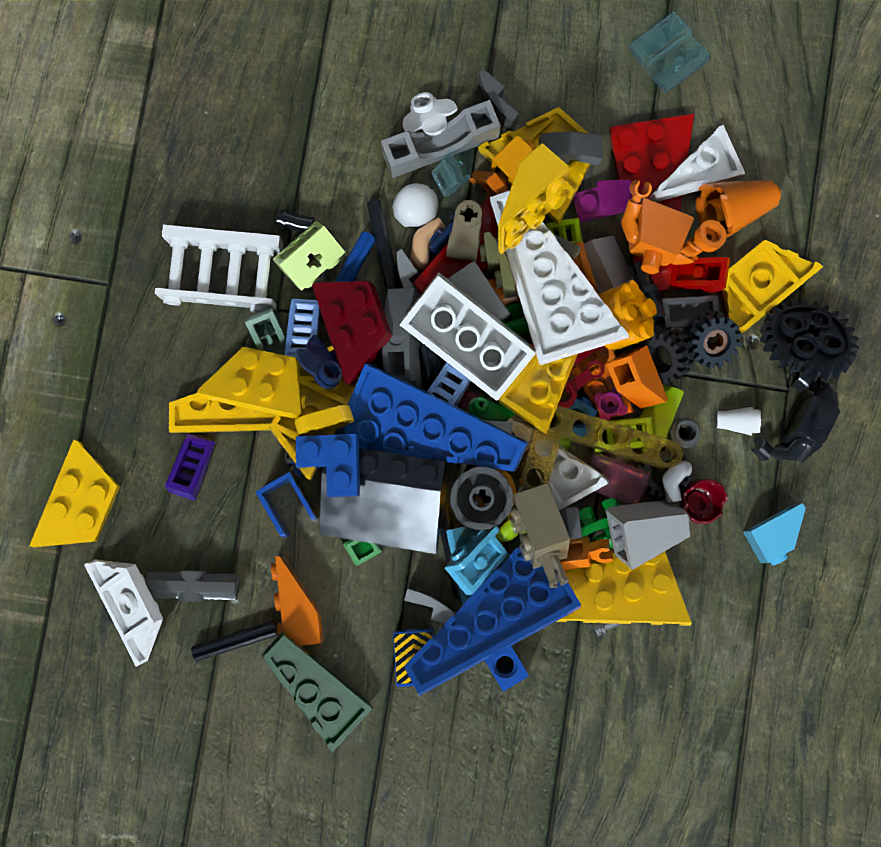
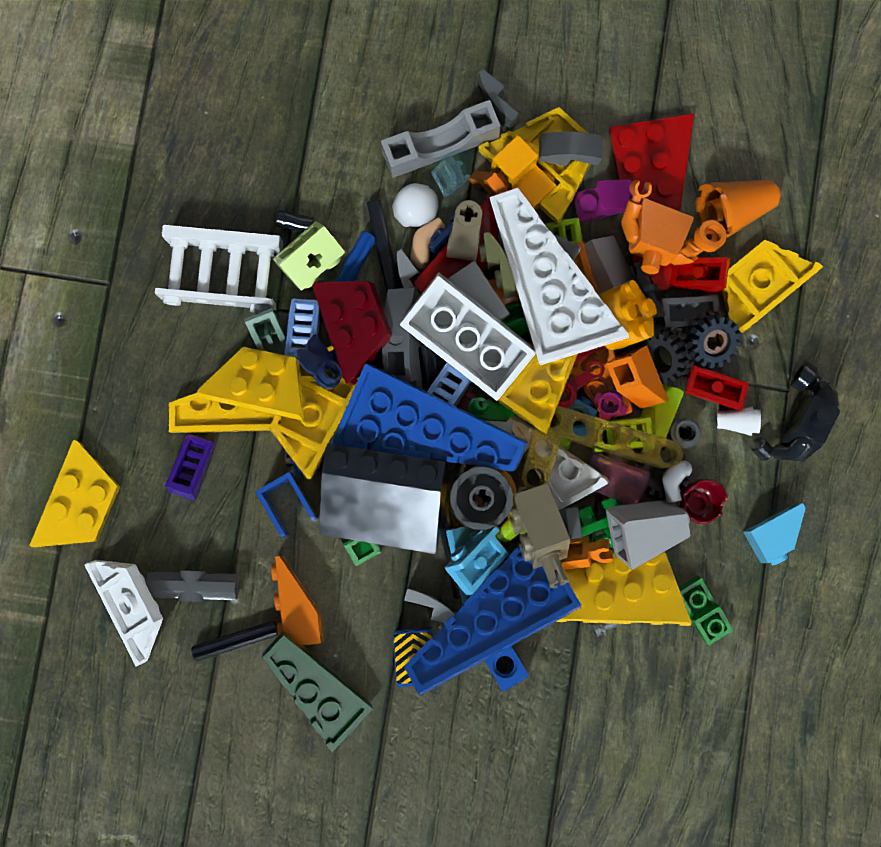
yellow beam [294,405,354,436] -> none
blue plate [296,434,360,497] -> none
white plate [403,92,458,135] -> none
yellow slope [498,143,569,255] -> none
clear light blue slope [629,12,711,93] -> none
white wing [650,125,745,202] -> none
black gear [760,299,859,382] -> none
none -> green slope [679,575,733,646]
none -> red slope [684,365,749,411]

